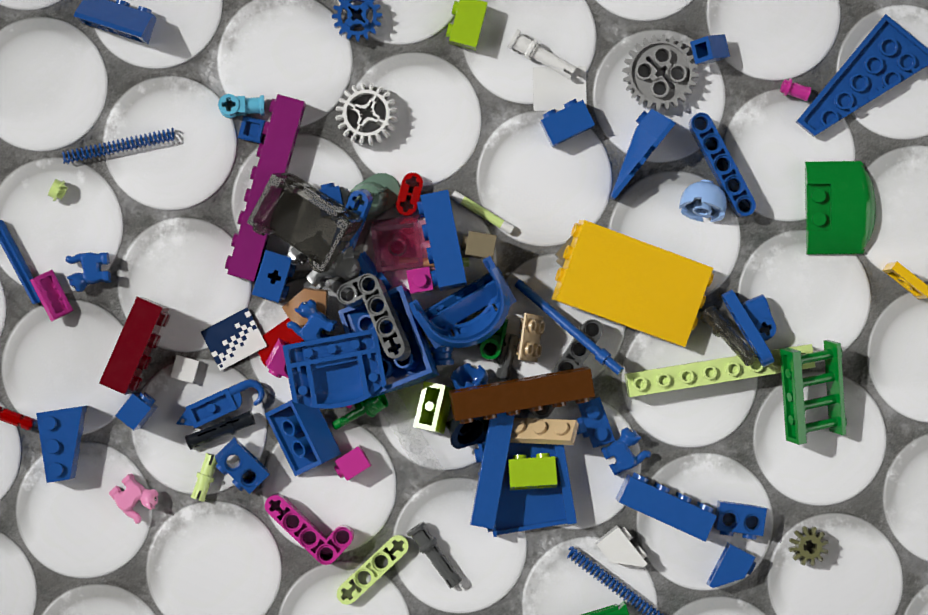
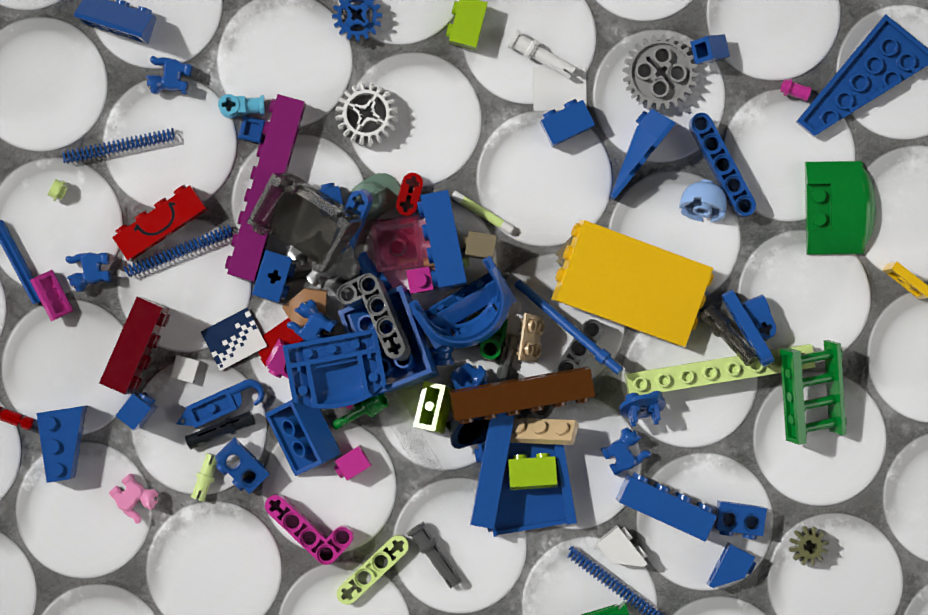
blue hinge [576,397,615,448] -> none
none -> red brick [112,185,208,261]
none -> blue piece [124,224,232,277]
none -> blue animal [146,56,193,95]
none -> blue plate [619,391,666,427]

